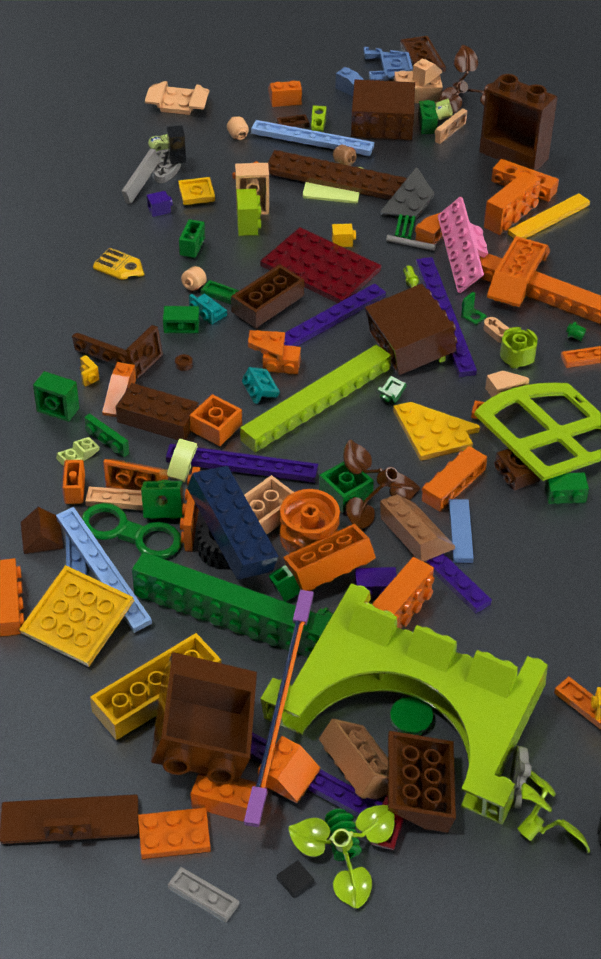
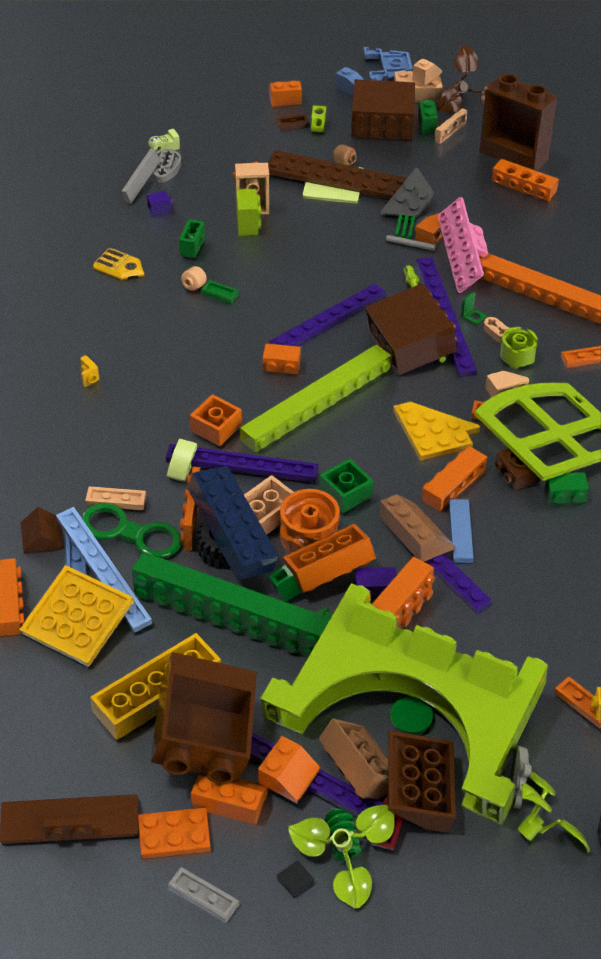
green brick [33,371,80,422] -> none
yellowish green slope [56,437,100,466] -> none
orange brick [62,460,85,504] -> none
reddish brown bracket [72,325,163,379] -> none
green plate [84,413,130,457] -> none
orange slope [102,362,136,417] -> none
orange slope [103,459,168,498] -> none
reddish brown brick [116,383,199,440] -> none
green brick [141,480,184,520] -> none
light nougat piece [145,81,210,115] -> none
green brick [163,306,200,333] -> none
black brick [167,125,186,164] -> none
reddish brown tile [175,354,193,371] -> none
yellow plate [178,177,215,205] -> none
teal bracket [188,293,227,324] -> none
light nougat head [226,116,249,140] -> none
reddish brown brick [231,264,304,328] -> none
teal bracket [242,367,280,404] -> none
piece [244,590,314,827] -> none
orange wing [248,330,285,361] -> none
light blue plate [251,120,374,156] -> none
dark red plate [260,227,381,303] -> none
yellow brick [332,223,356,247] -> none
reddish brown plant [343,439,421,529] -> none
bracket [377,376,407,404] -> none
reddish brown tile [400,36,446,72] -> none
yellowish green leg [435,98,453,120] -> none
orange brick [484,171,541,235] -> none
orange slope [487,236,550,307] -> none
yellow tile [508,193,590,239] -> none
green hose [566,321,586,341] -> none

